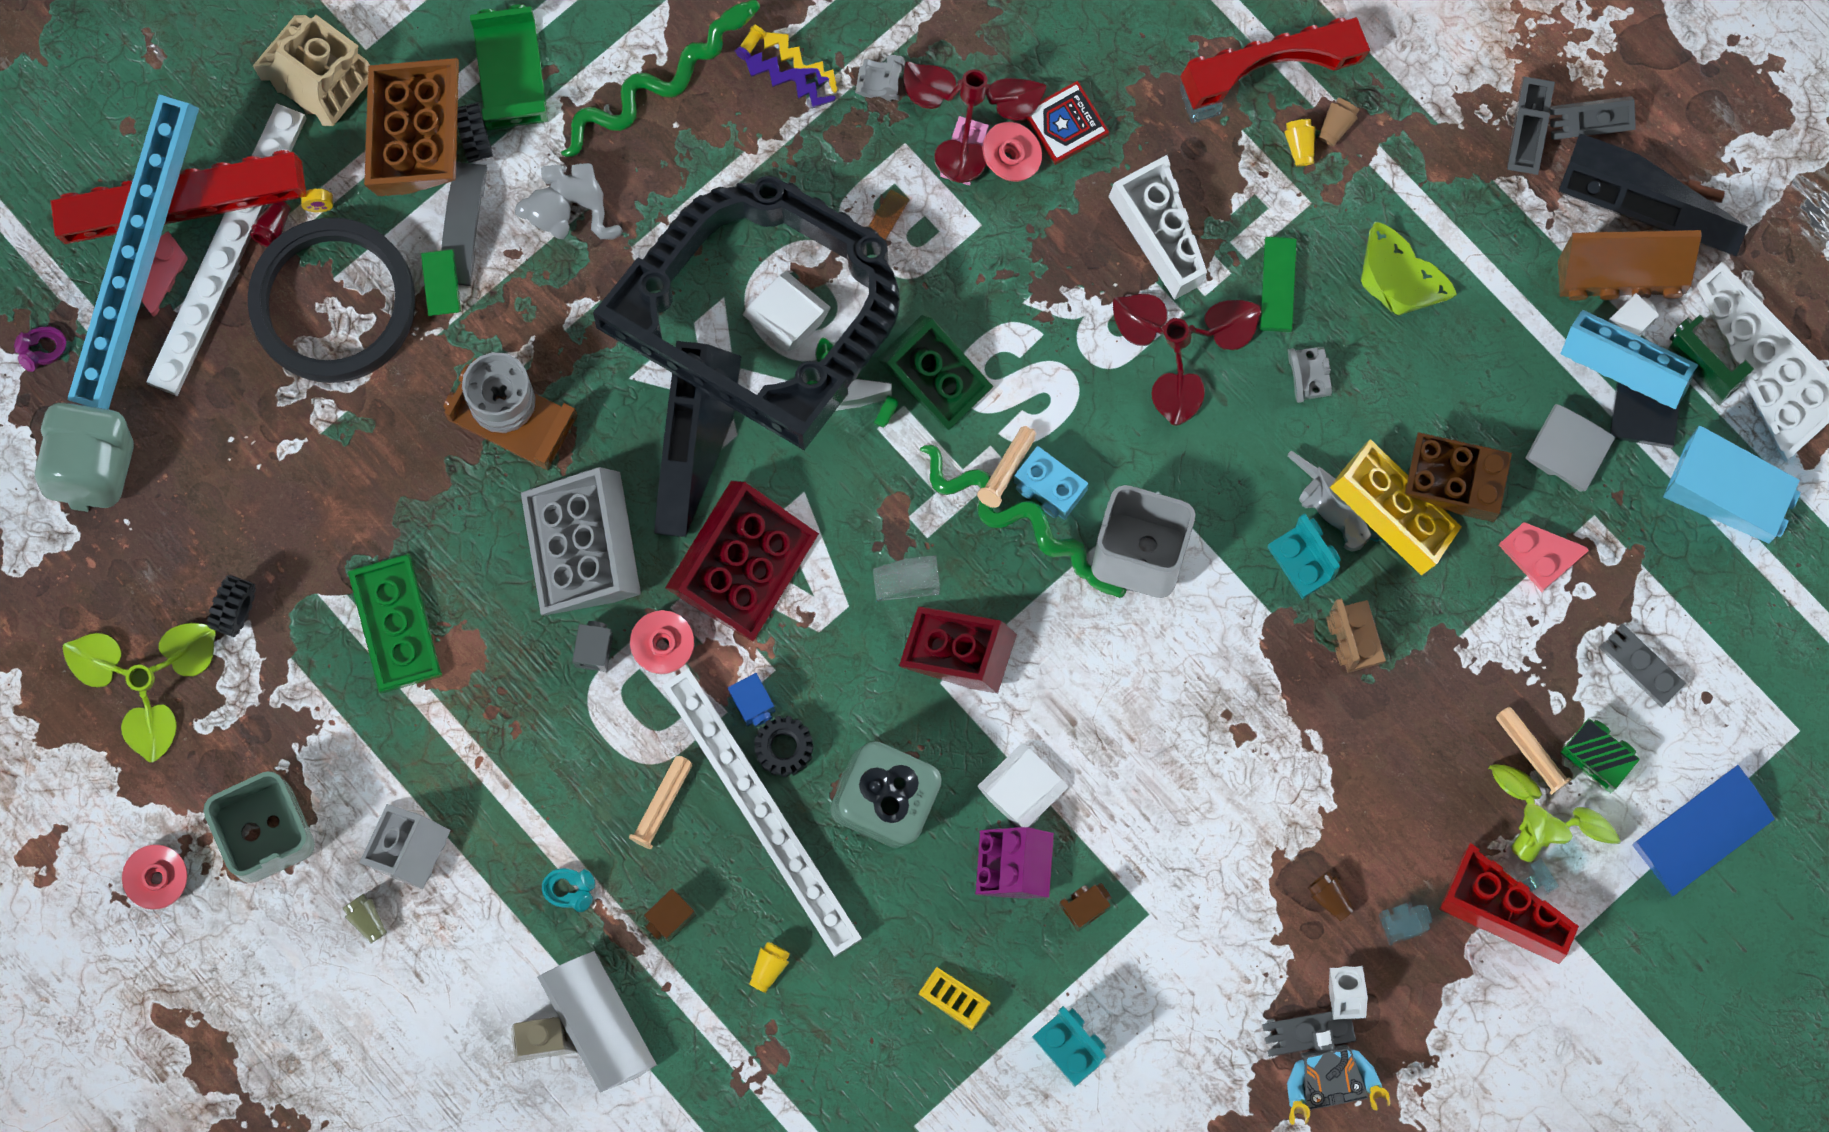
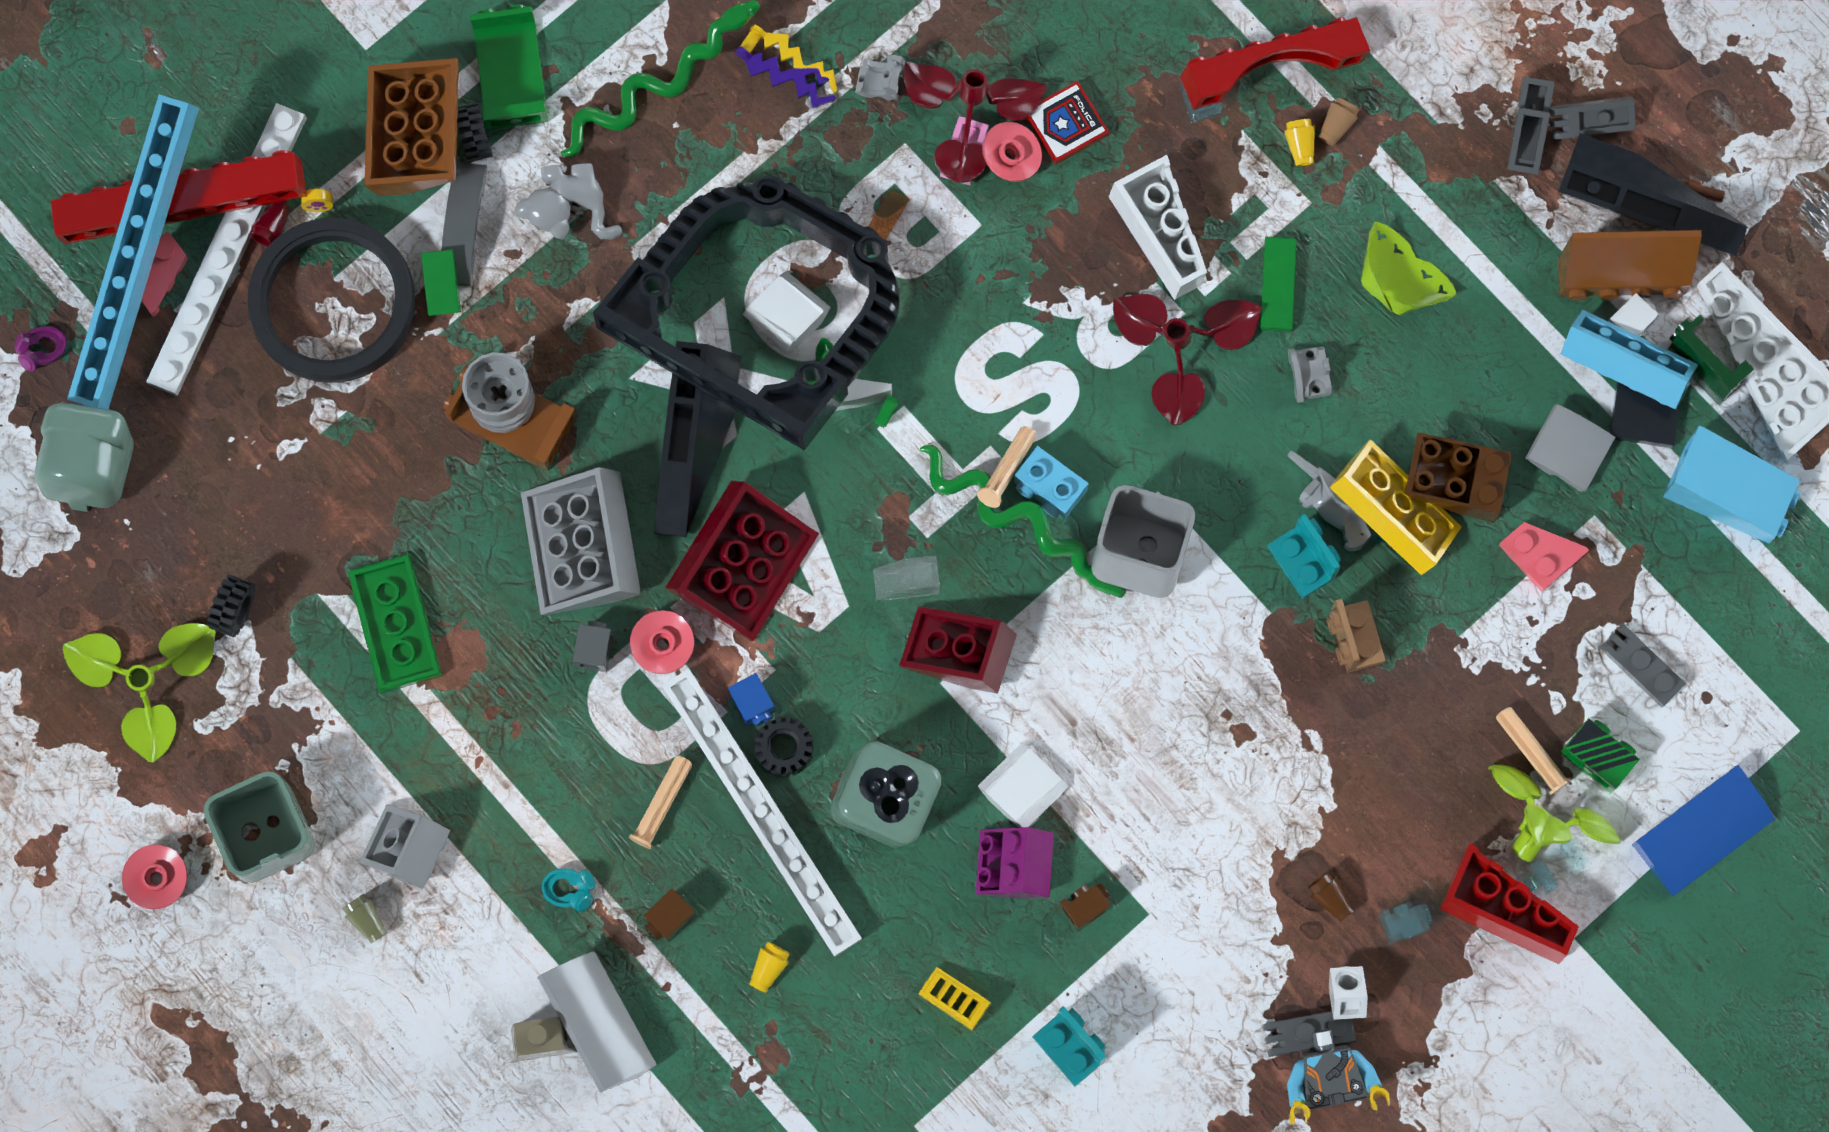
tan slope [253,15,370,126] -> none
dark green slope [877,315,994,430] -> none

